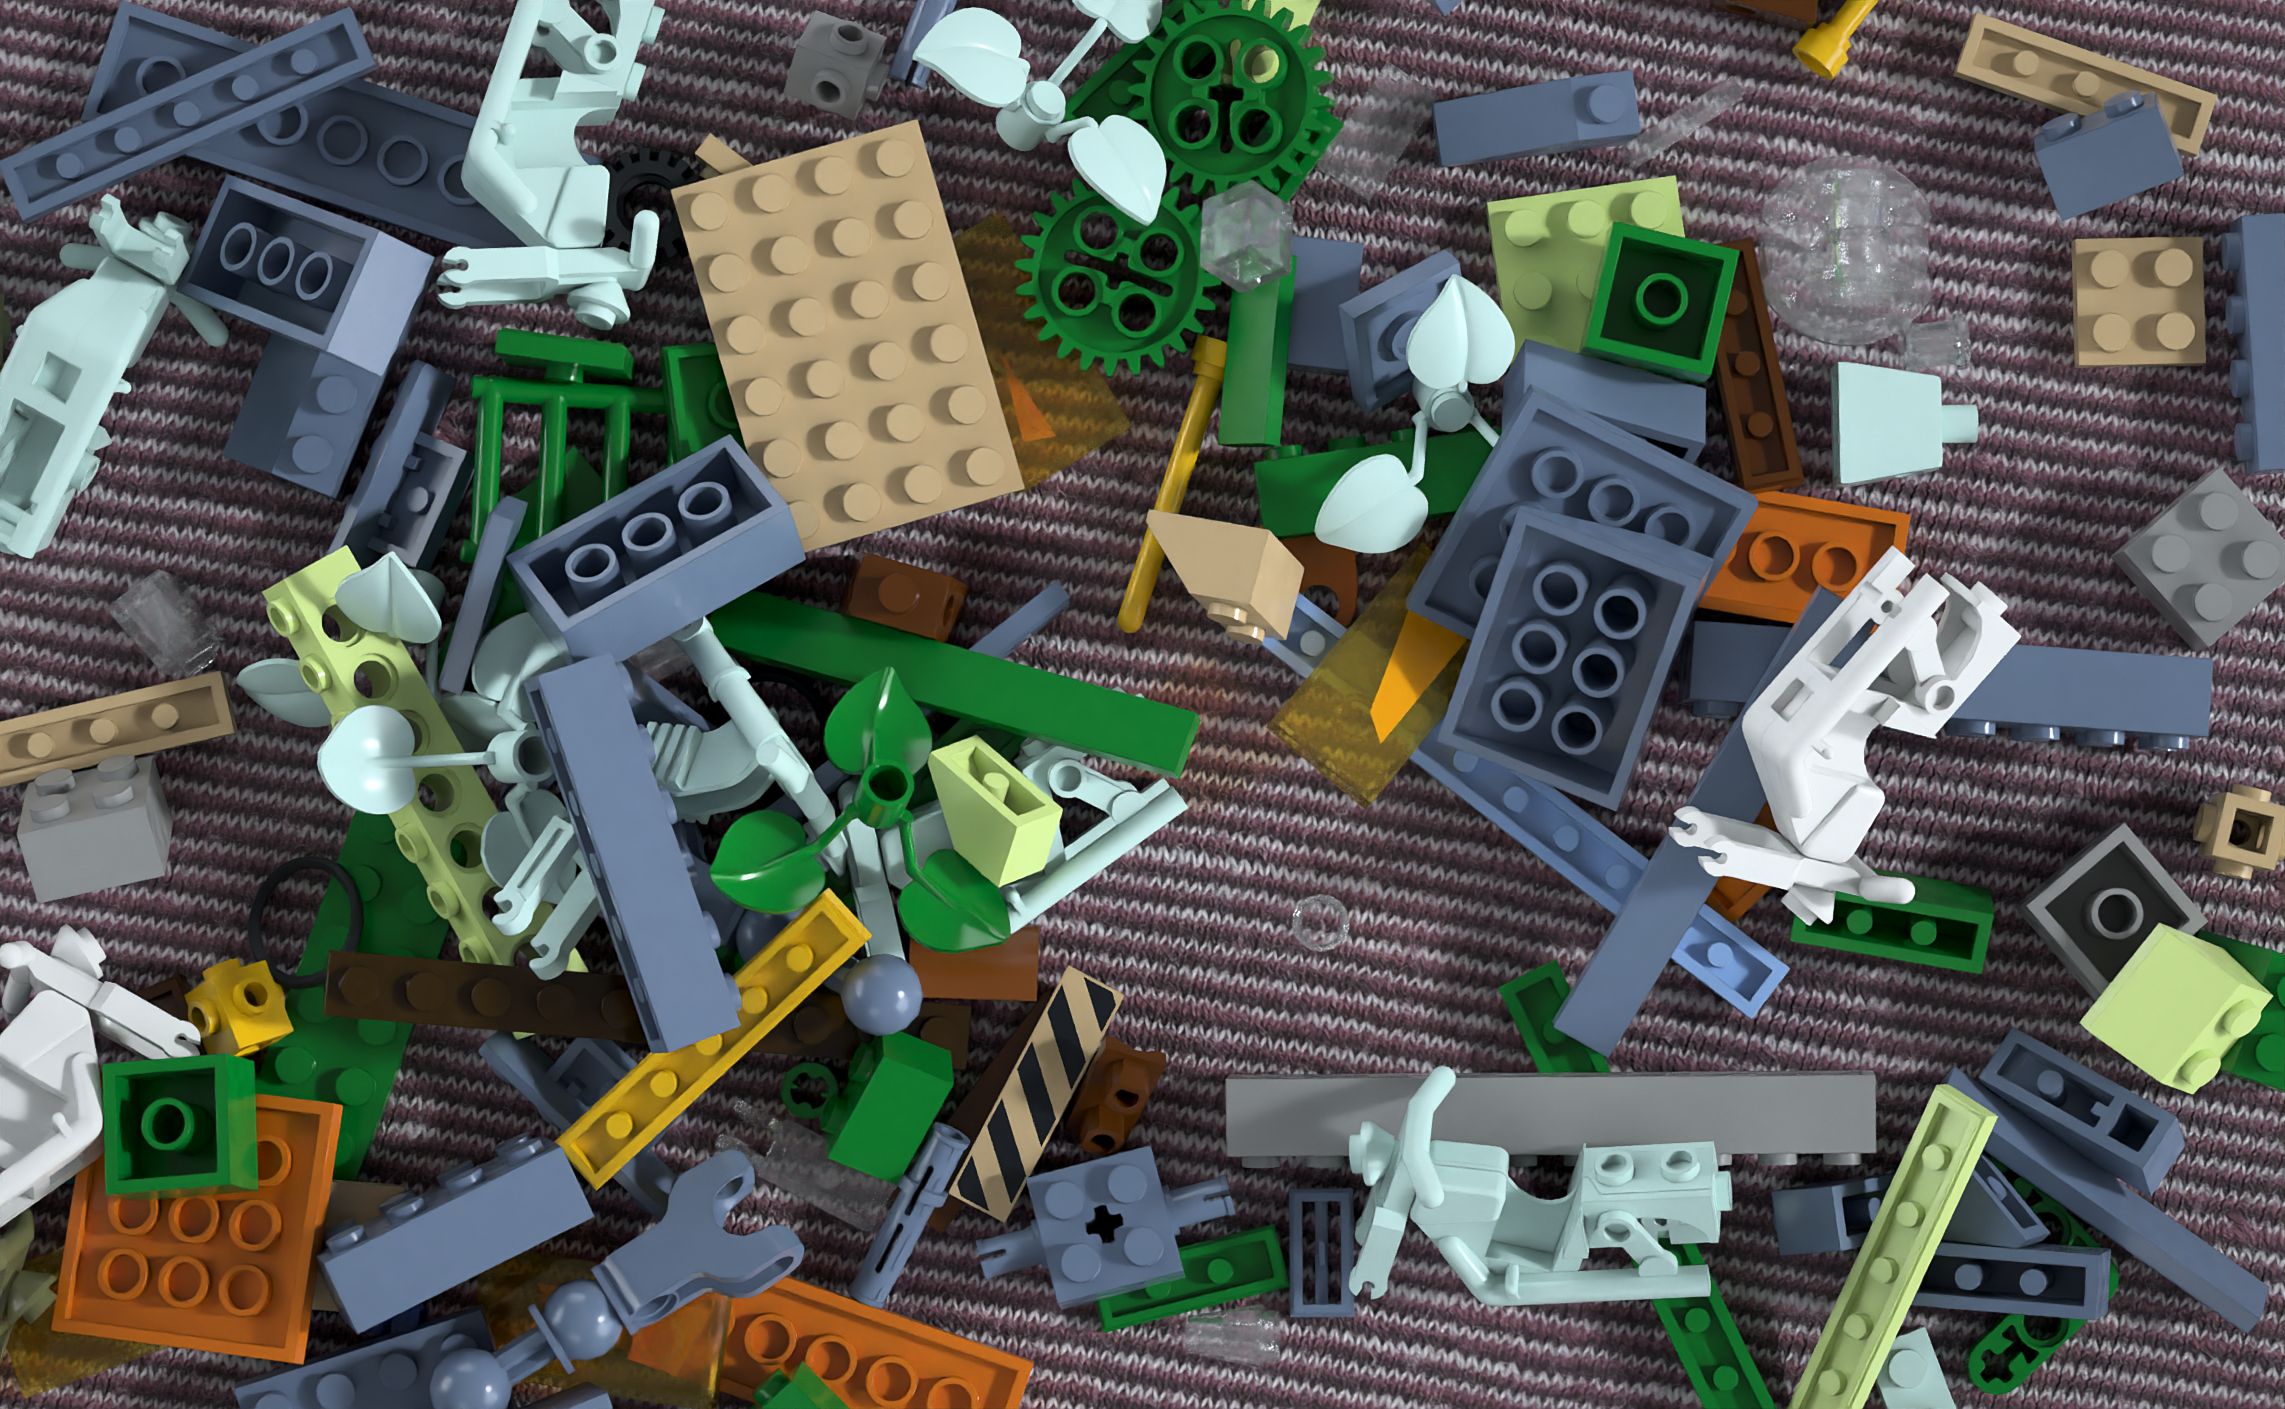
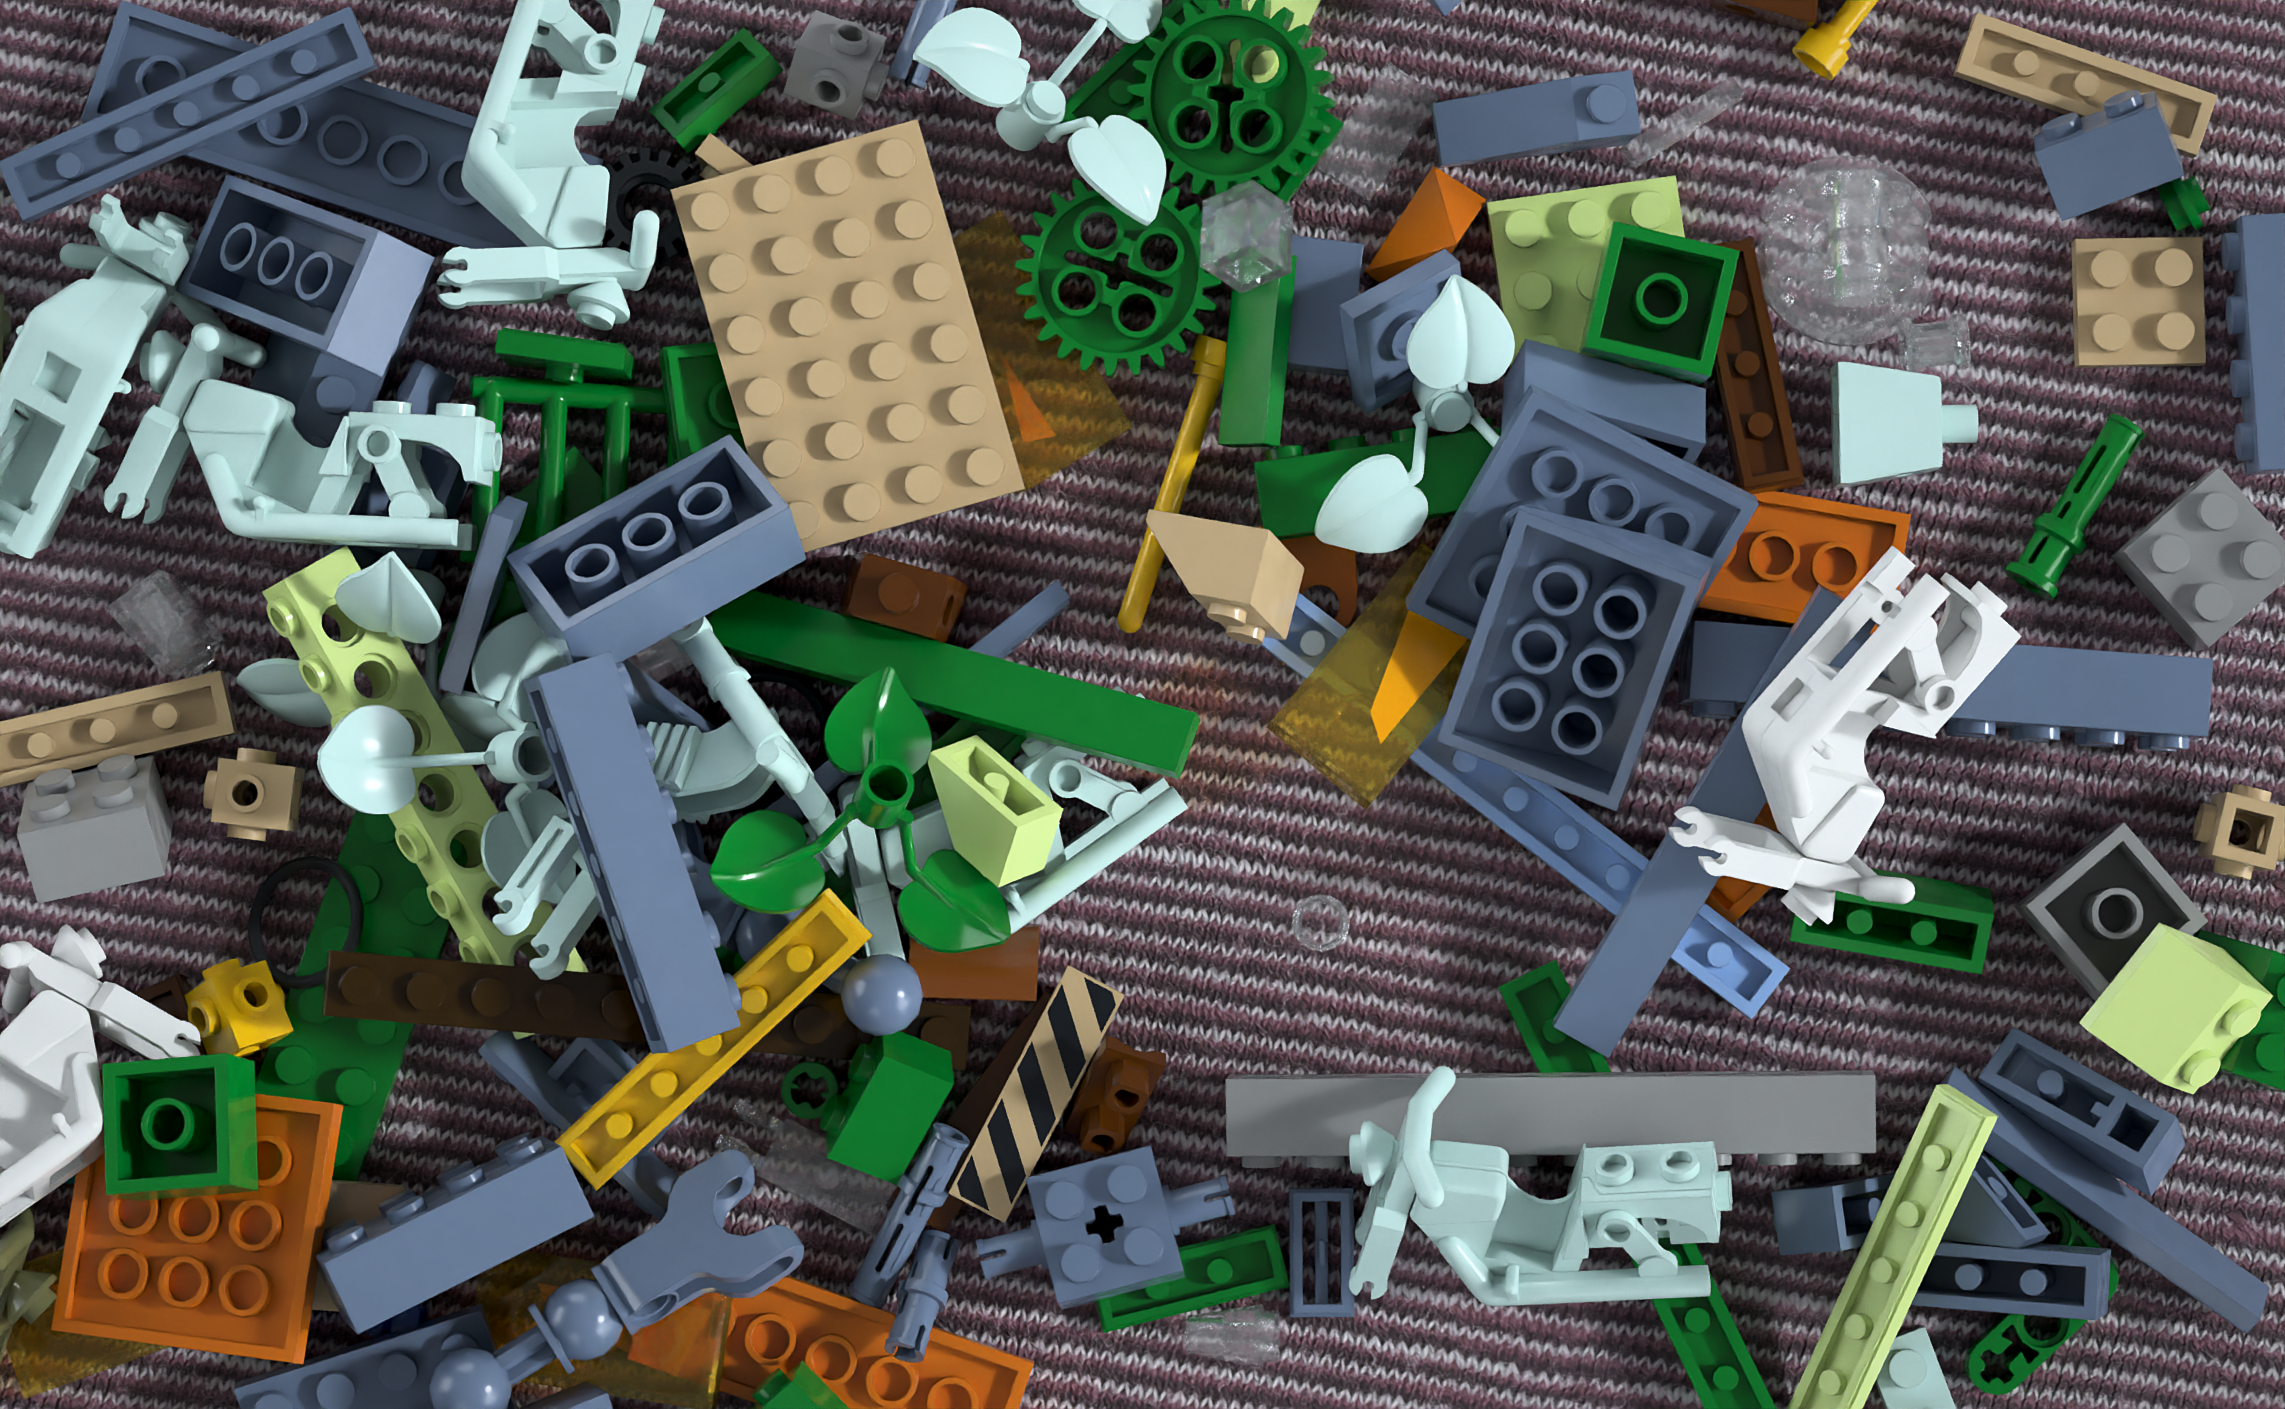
none -> light aqua piece [103,323,503,551]
none -> tan brick [203,748,305,841]
none -> green plate [648,27,783,154]
none -> sand blue pin [884,1230,960,1363]
none -> orange slope [1365,166,1487,283]
none -> green pin [2004,413,2146,600]
none -> green plate [2156,175,2210,232]

